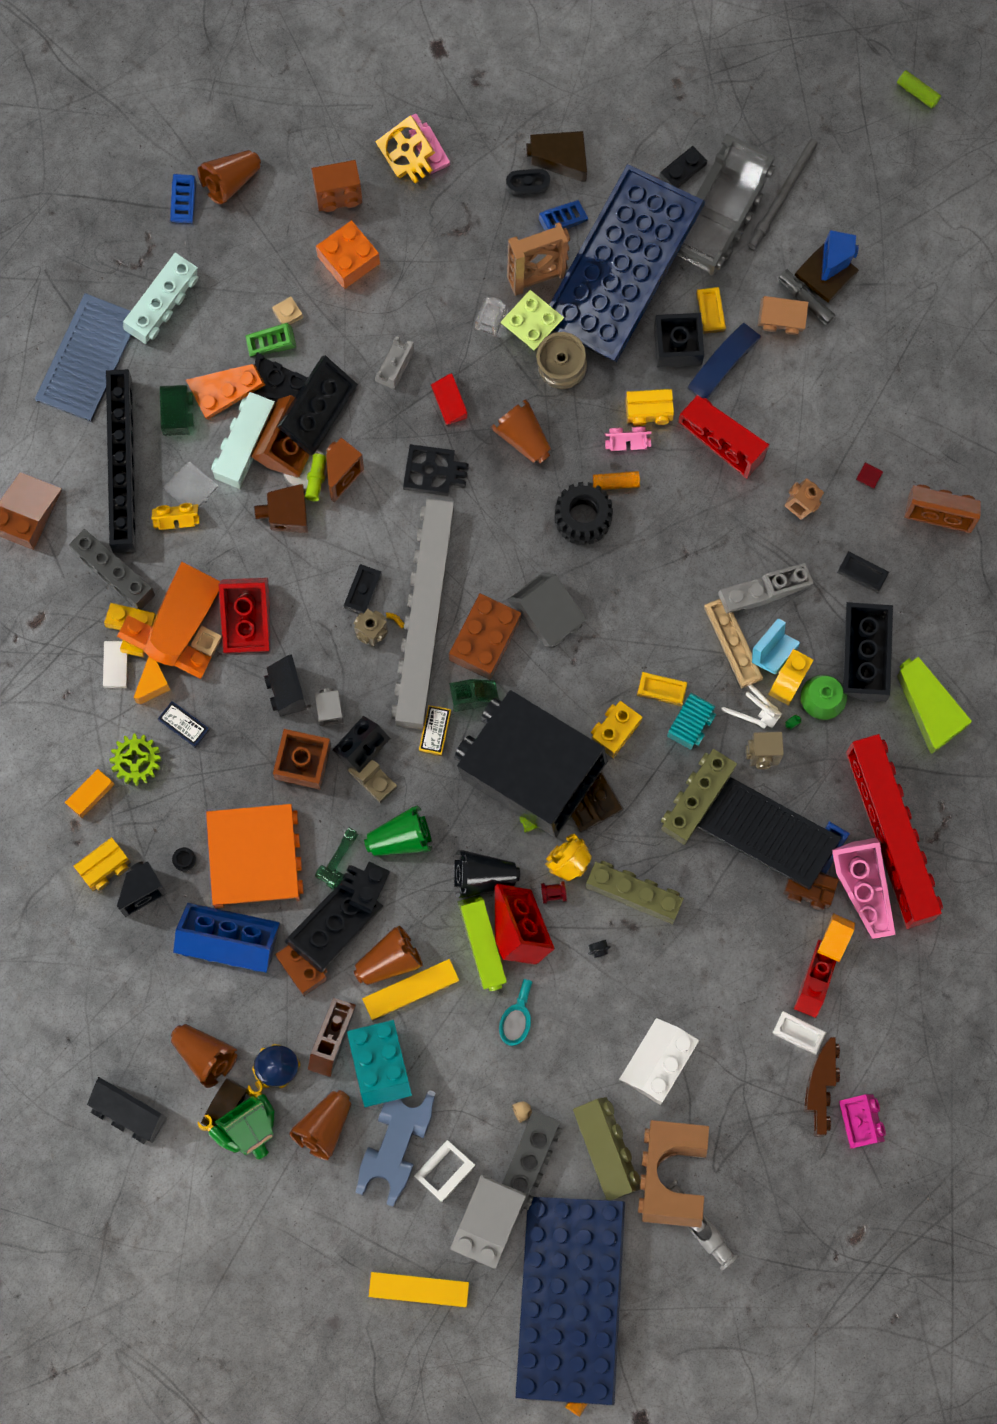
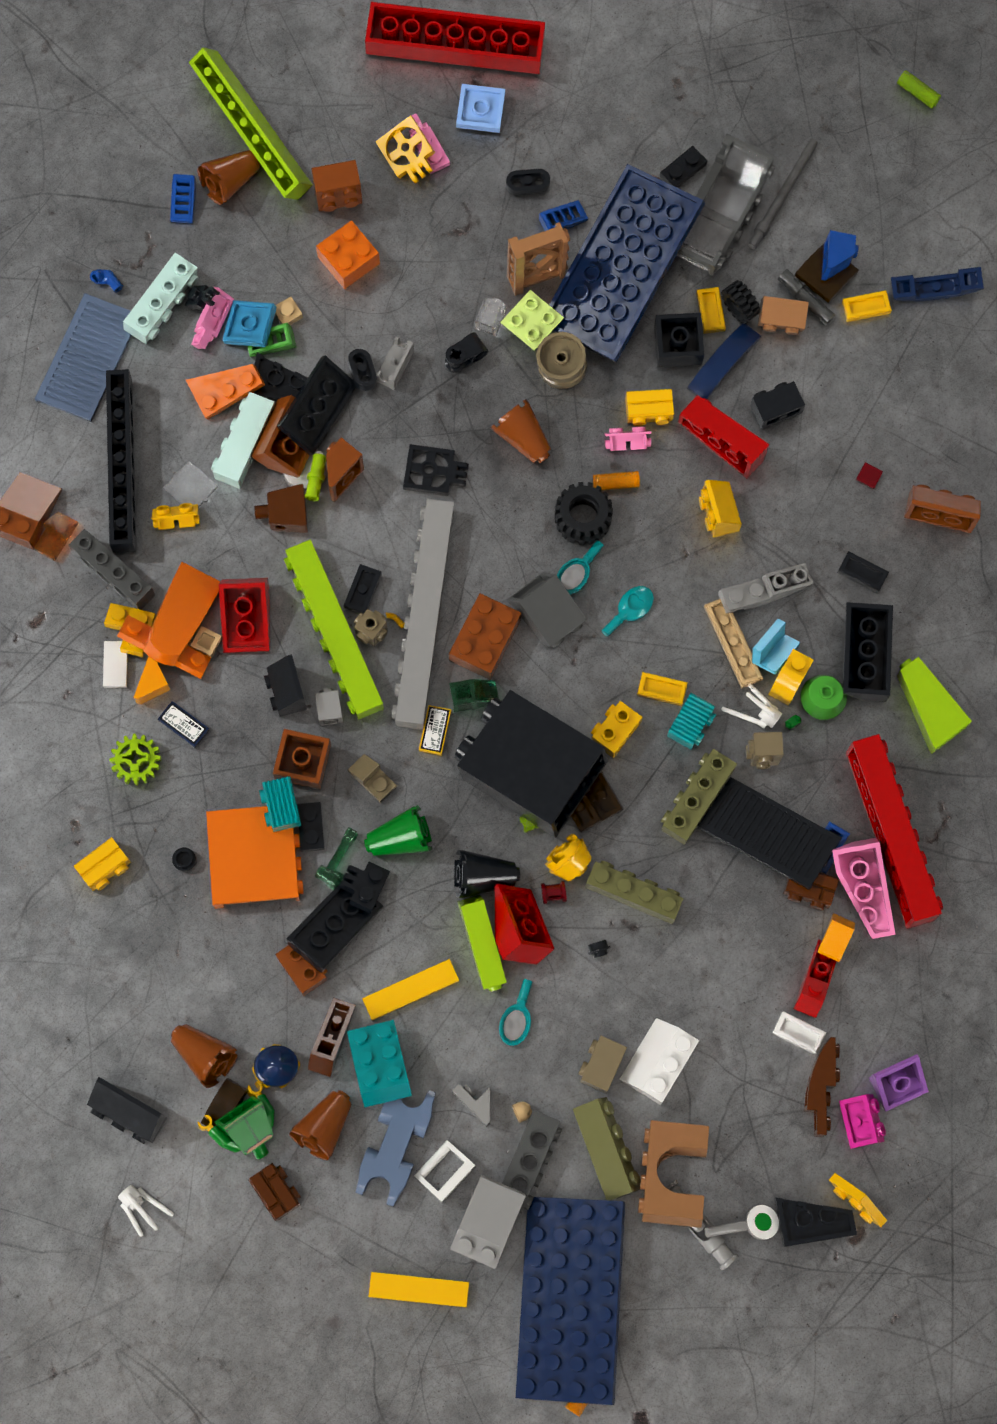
light orange slope [65,769,115,819] -> none
black slope [117,861,167,918] -> none
clear green brick [160,385,194,436] -> none
blue slope [173,903,280,973] -> none
black brick [332,716,391,773] -> none
dark orange cone [354,925,423,985] -> none
red slope [431,373,467,426] -> none
dark brown slope [526,131,587,182] -> none
medium nougat brick [784,478,824,520] -> none
none -> clear orange slope [34,511,78,561]
none -> blue arm [90,269,123,293]
none -> white plant [118,1184,174,1237]
none -> black plate [185,285,220,310]
none -> lime brick [189,47,313,200]
none -> bright pink hinge [191,287,234,349]
none -> dark azure tile [222,300,277,347]
none -> reddish brown brick [248,1163,302,1222]
none -> teal brick [259,776,302,832]
none -> lime brick [283,539,384,720]
none -> black plate [297,802,325,852]
none -> black plate [348,349,377,391]
none -> red brick [365,2,545,75]
none -> black piece [445,332,489,373]
none -> light grey slope [452,1084,490,1127]
none -> light blue plate [456,84,505,133]
none -> piece [557,540,604,595]
none -> dark tan brick [578,1035,627,1094]
none -> teal piece [601,586,654,637]
none -> yellow slope [699,480,742,538]
none -> piece [705,1205,779,1240]
none -> black tyre [721,280,760,324]
none -> black brick [750,381,805,429]
none -> black wing [775,1197,857,1247]
none -> yellow plate [829,1173,887,1227]
none -> yellow tile [842,290,892,322]
none -> medium lavender slope [869,1054,929,1112]
none -> dark blue slope [891,267,984,301]

